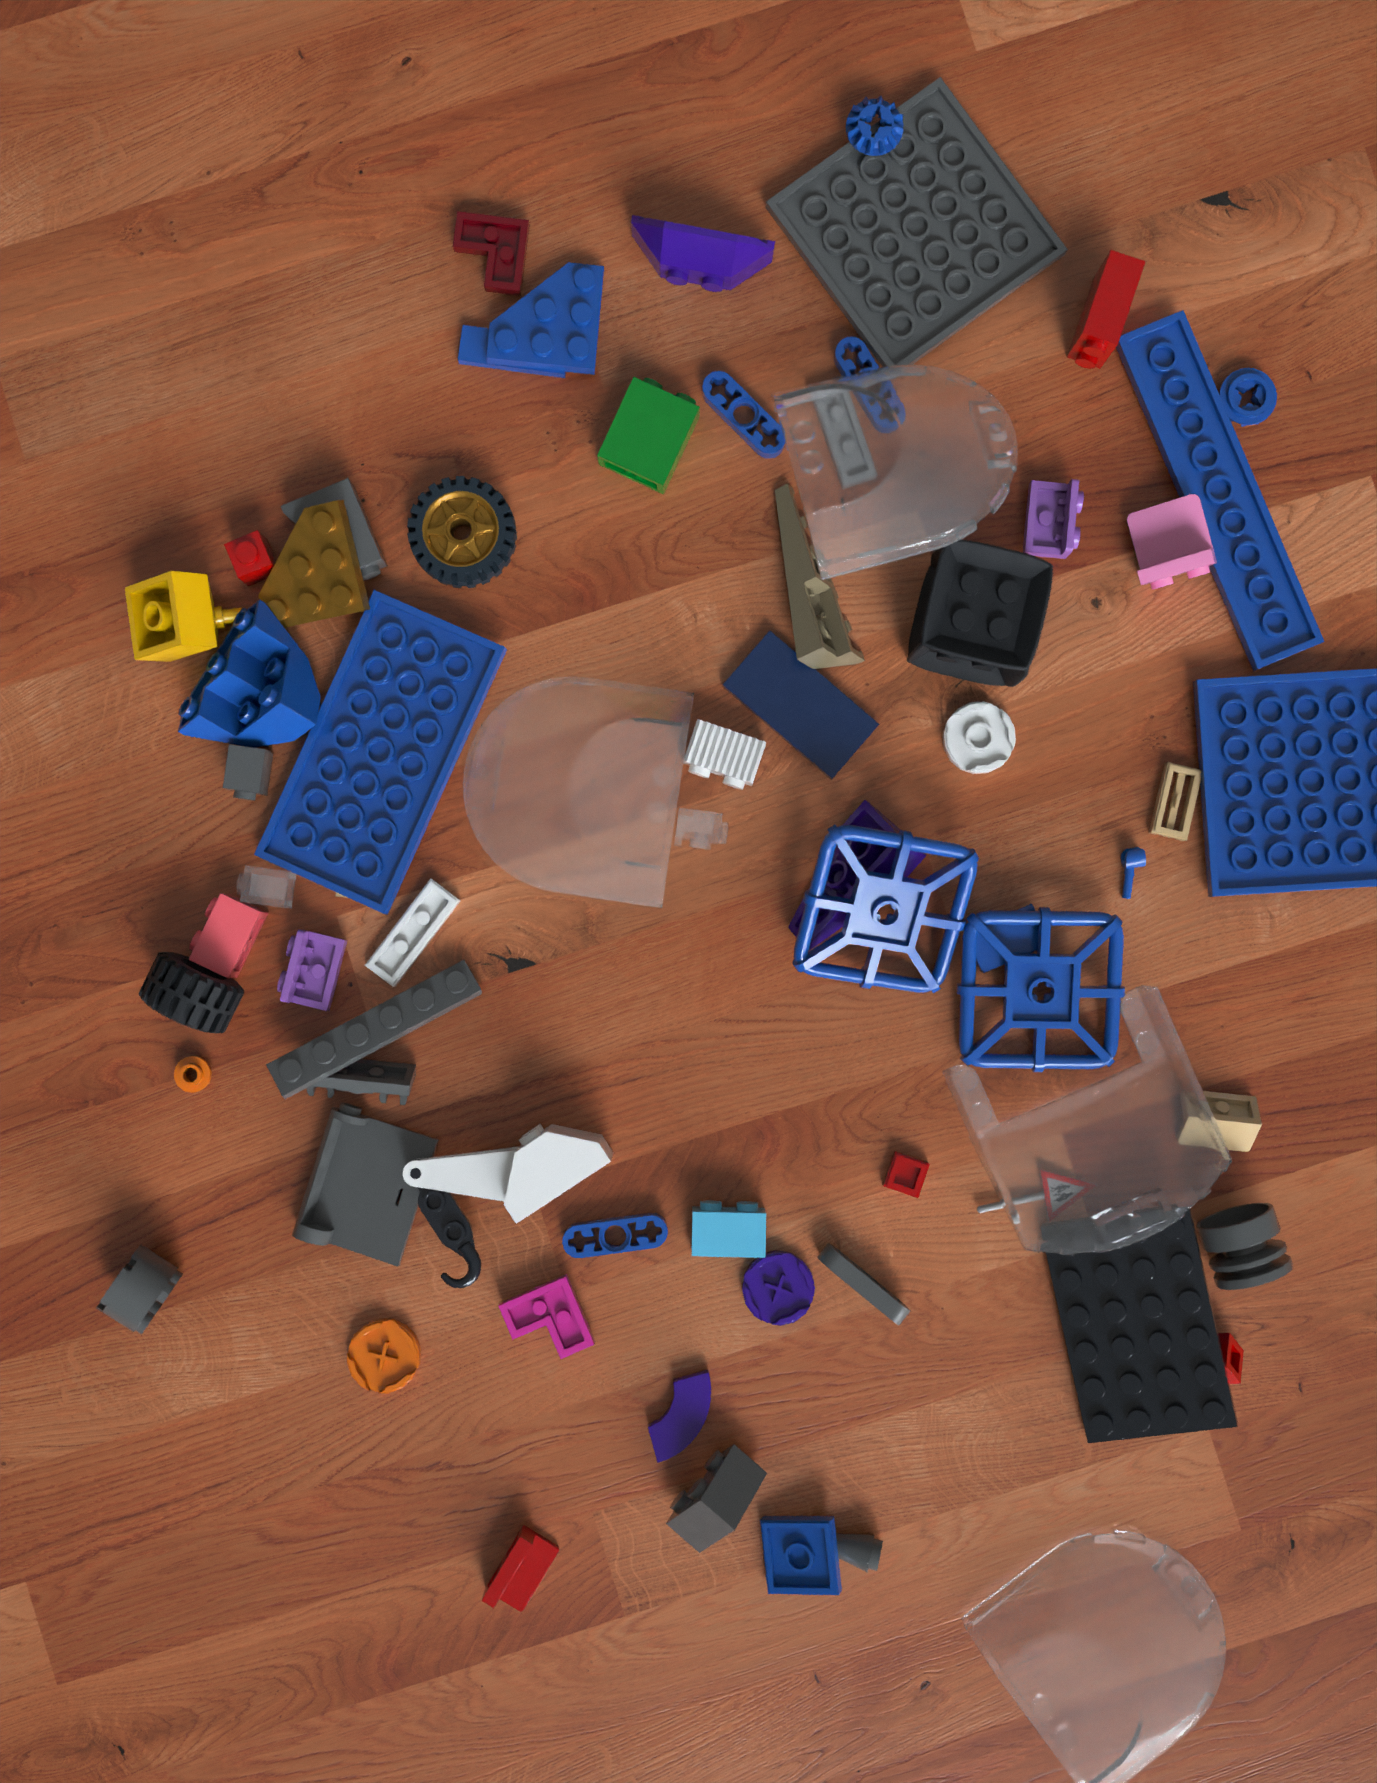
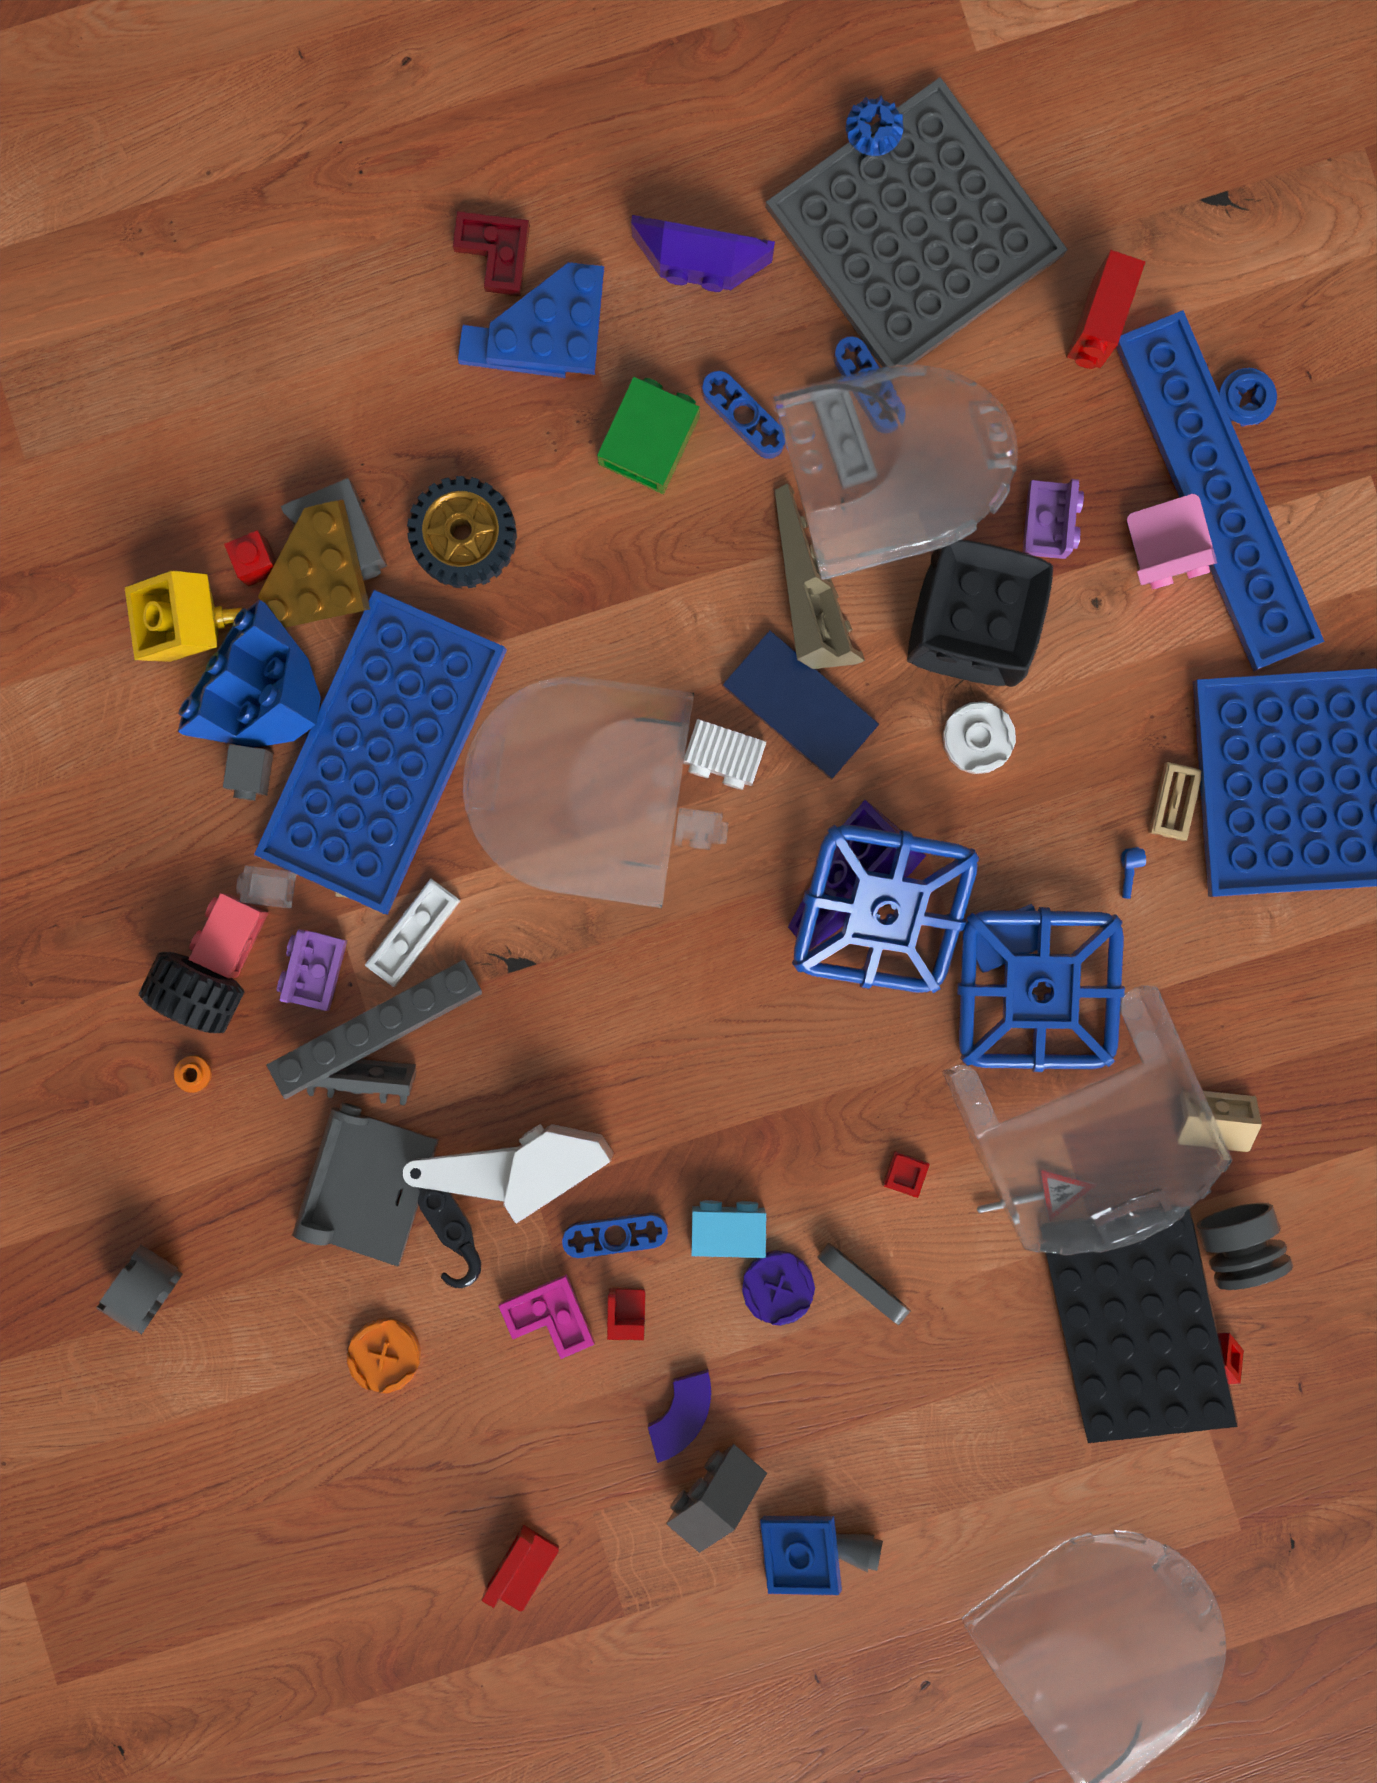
none -> red panel [607,1288,646,1340]

